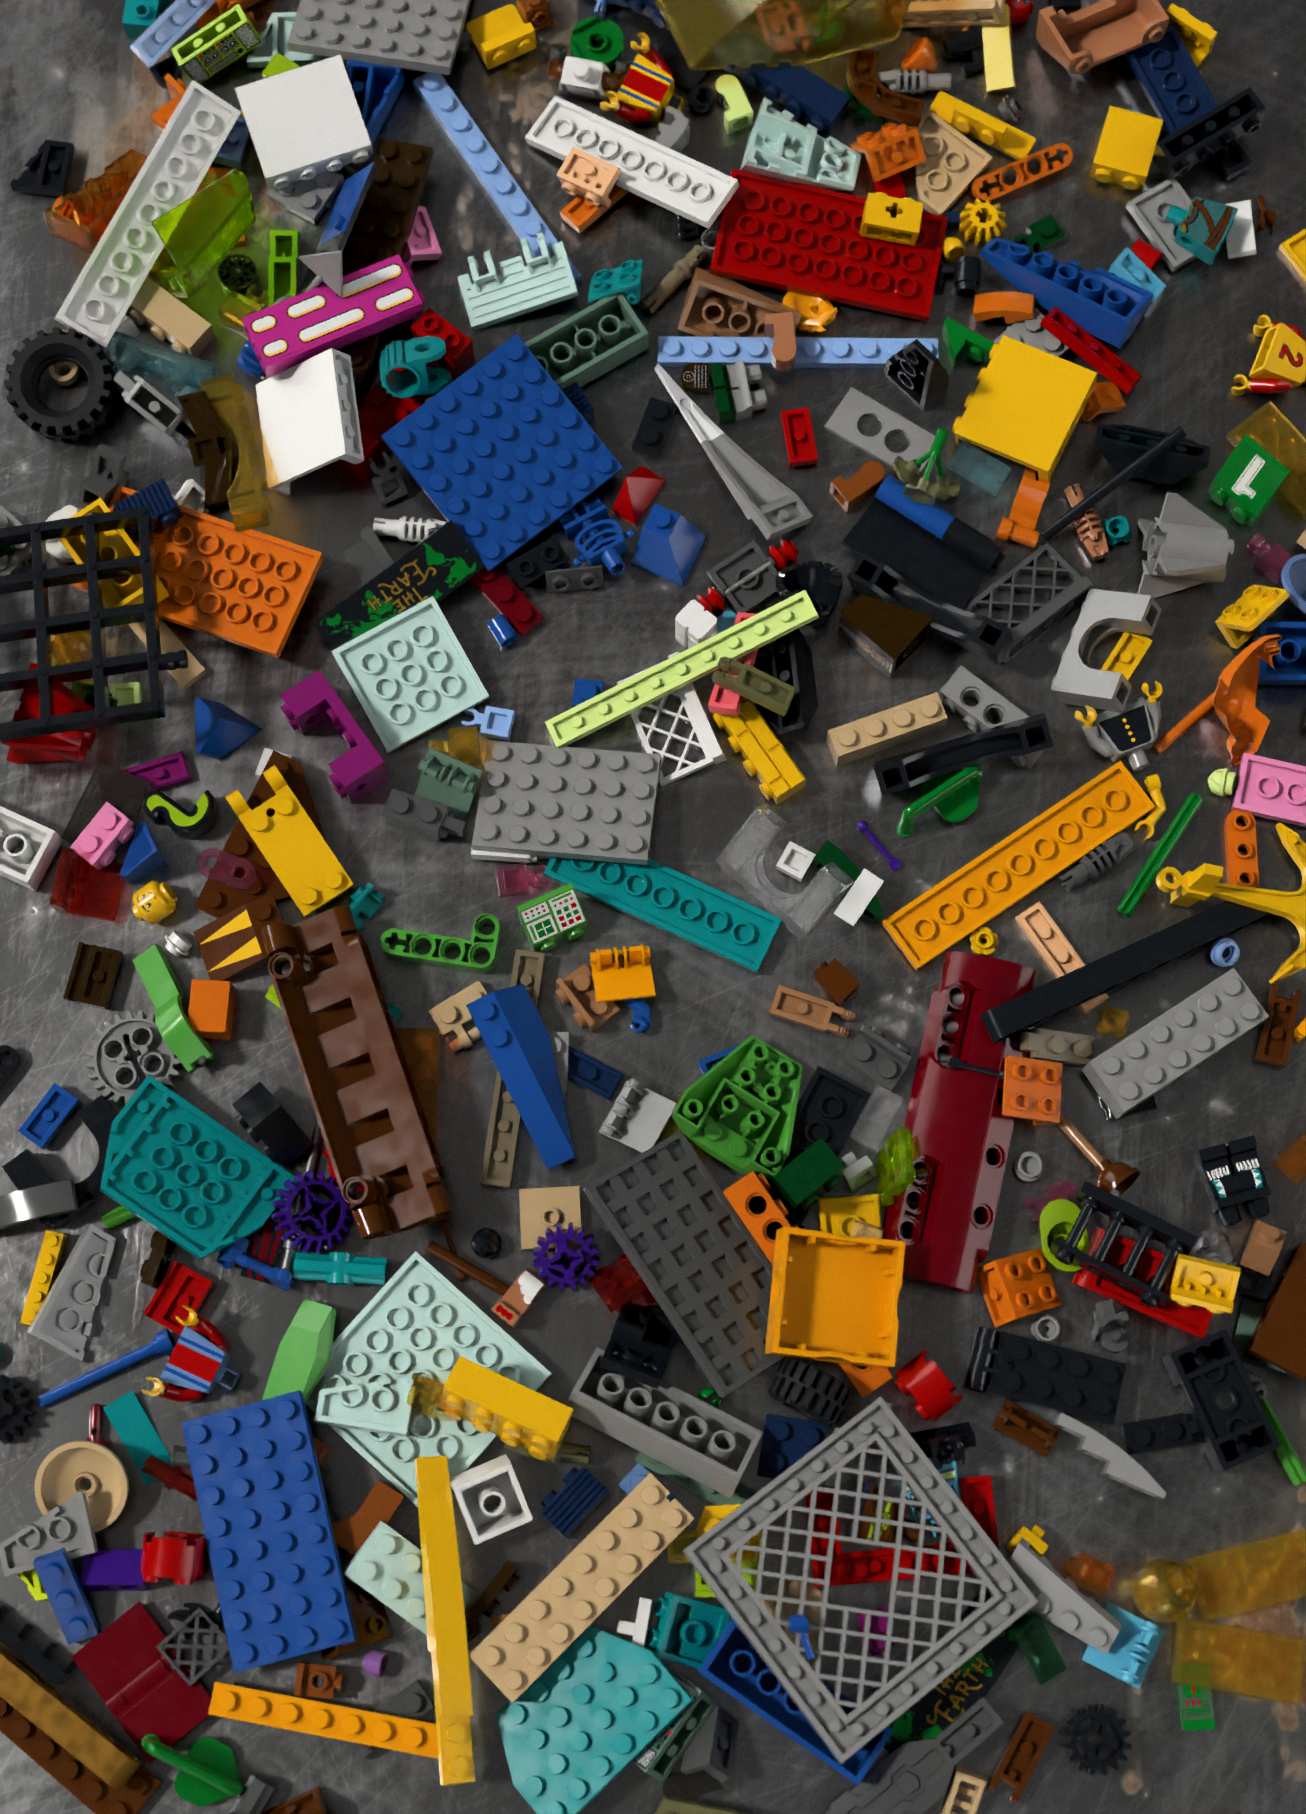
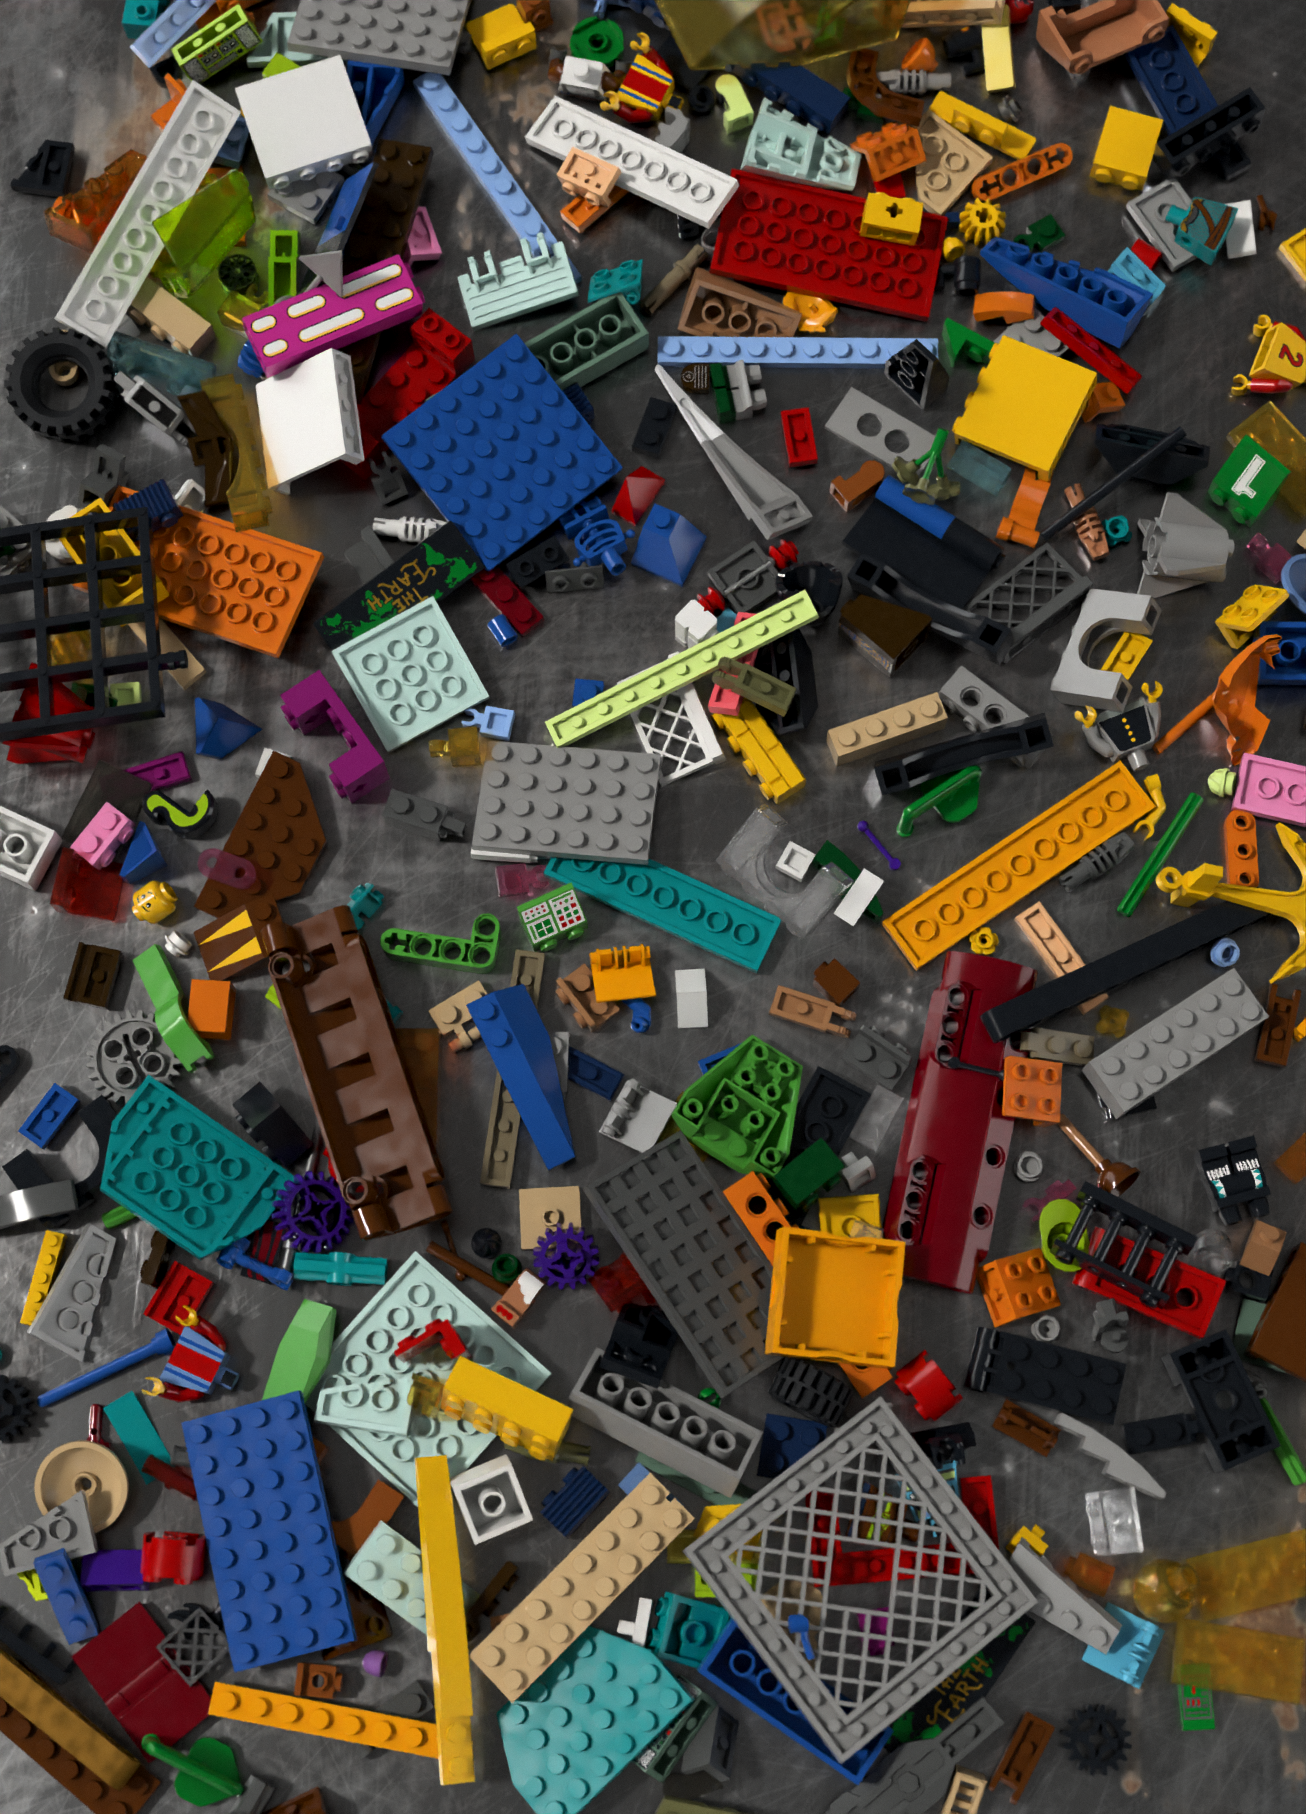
yellow hinge [225,765,354,917] -> none
teal piece [379,336,452,399] -> none
sand green hinge [414,747,483,822] -> none
nougat leg [764,312,796,371] -> none
clear neon green plate [876,1126,916,1206] -> none
clear green plate [1009,1612,1067,1685] -> none
yellow bracket [1170,1253,1241,1314] -> none
none -> red bracket [394,1318,472,1363]
none -> dark green plate [492,1254,522,1284]
none -> white slope [675,969,708,1029]
none -> clear bracket [1086,1488,1144,1557]

